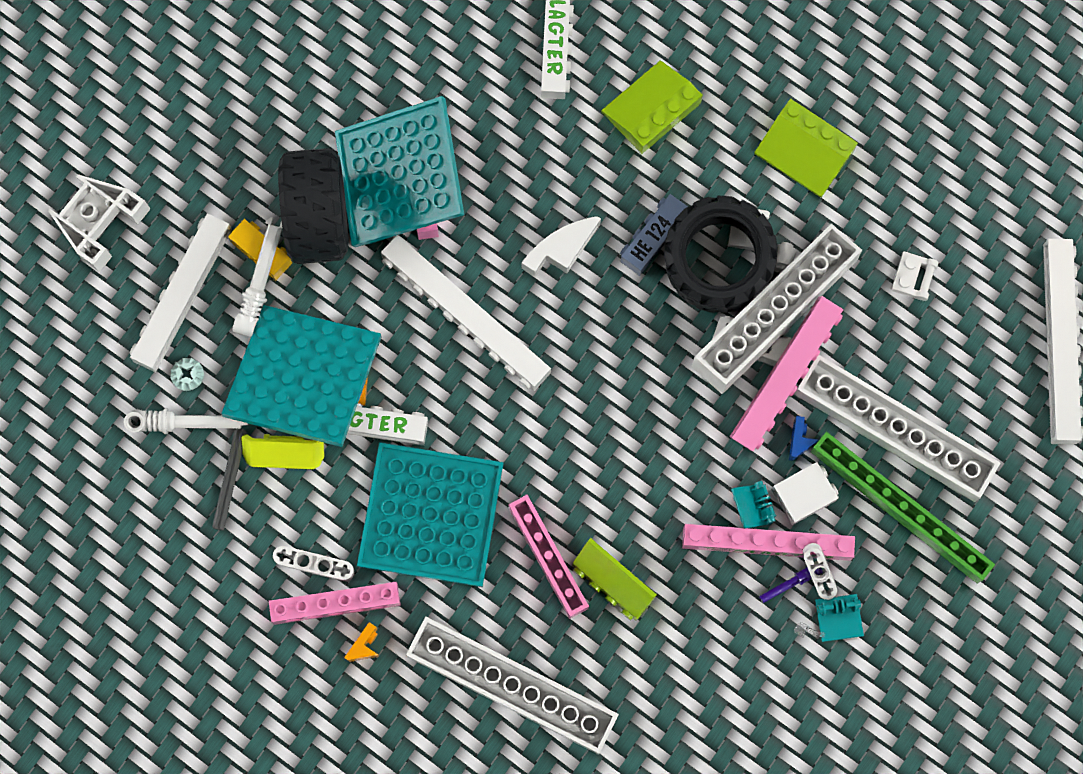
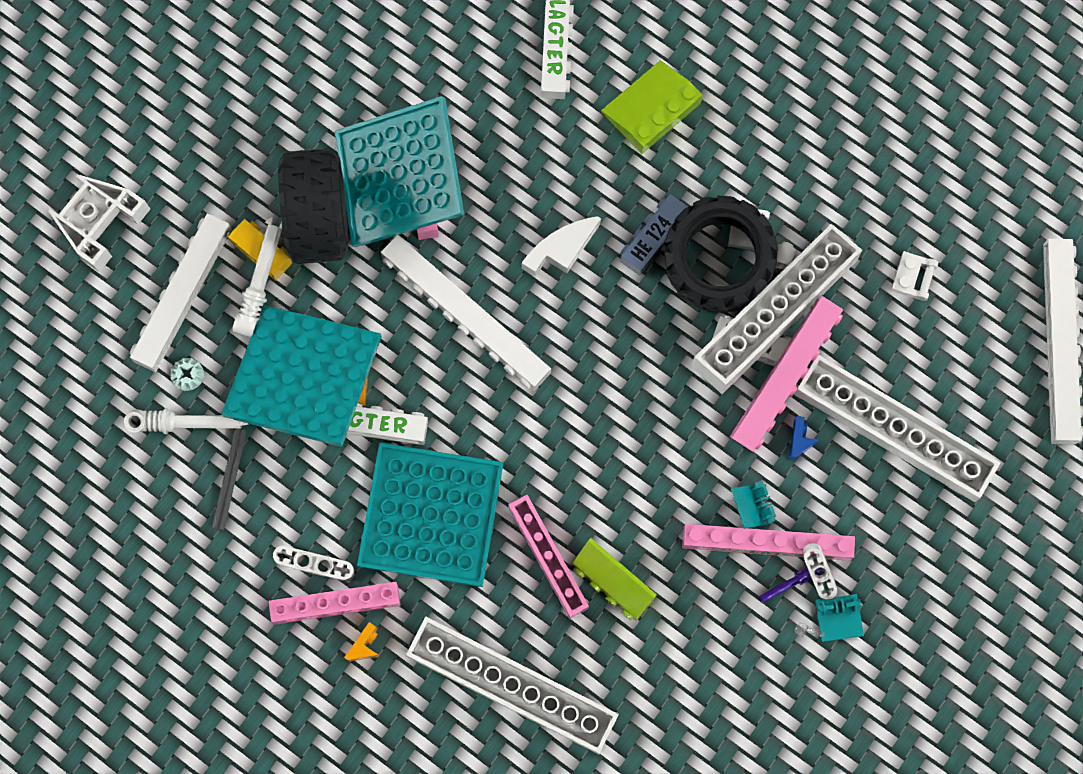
neon yellow piece [242,434,324,469] -> none
lime slope [754,98,858,198] -> none
white brick [771,462,839,525] -> none
bright green brick [810,431,995,584] -> none

